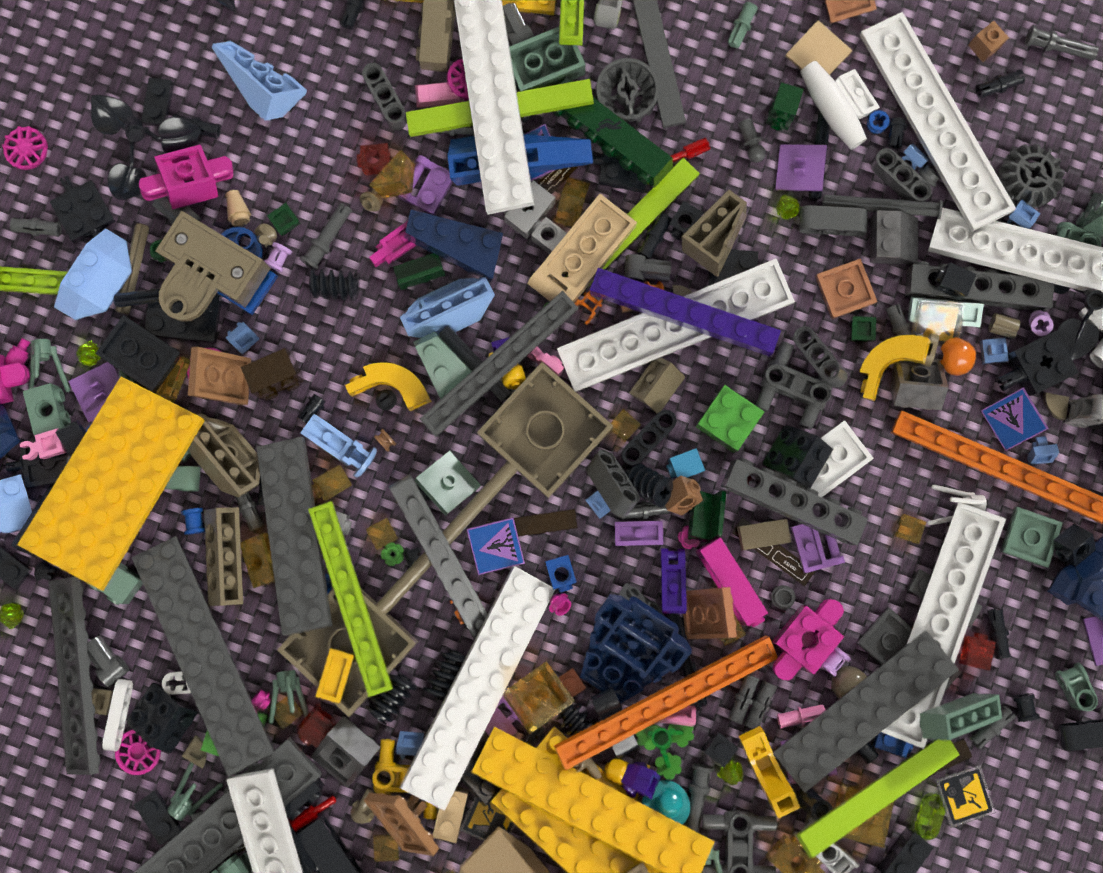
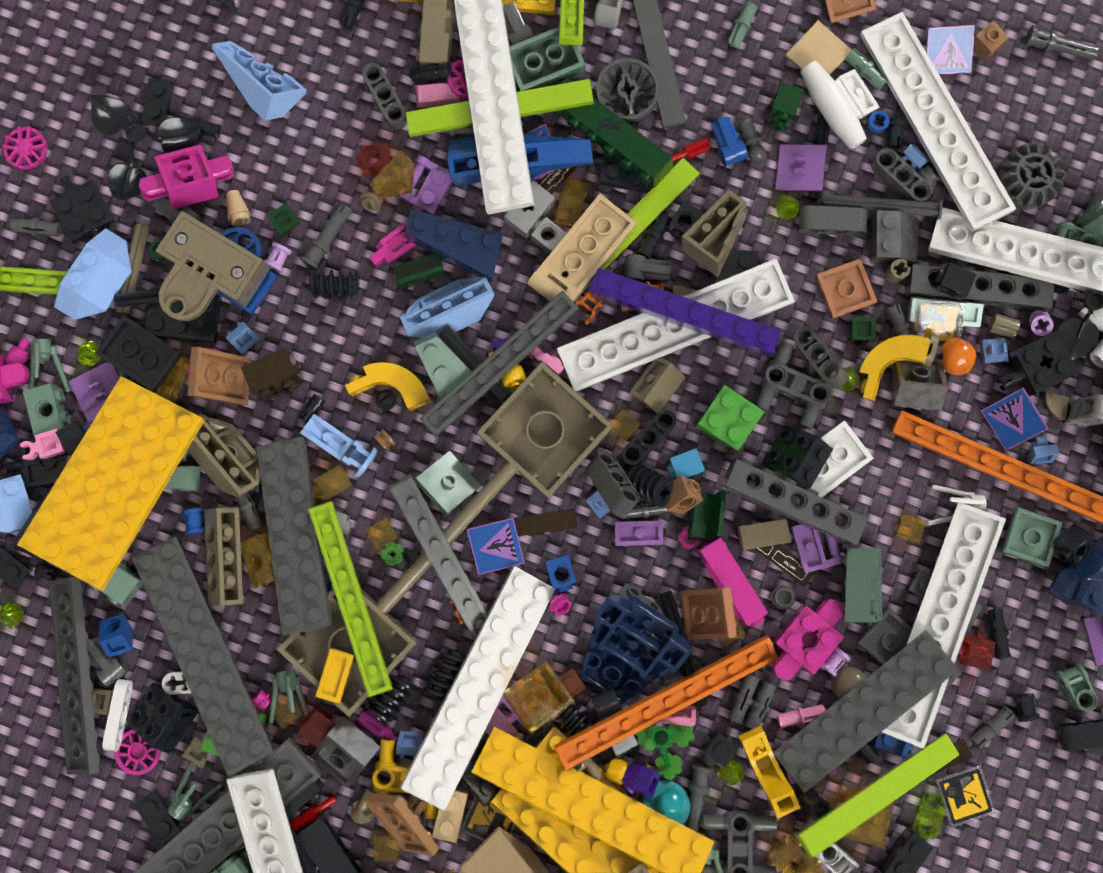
dark tan plate [254,223,277,247] -> none
dark purple plate [660,548,687,614] -> none
sand green brick [919,693,1002,740] -> none
black pin [975,69,1025,99] -> none
medium blue tile [1007,199,1040,229] -> none
none -> blue brick [99,614,133,657]
none -> magenta piece [356,709,398,742]
none -> black axle [409,62,452,82]
none -> blue piece [711,117,748,167]
none -> clear neon green plate [839,366,860,391]
none -> sand green wedge [844,548,883,622]
none -> sand green pin [845,48,888,91]
none -> dark tan piece [885,259,911,284]
none -> piece [926,25,975,74]

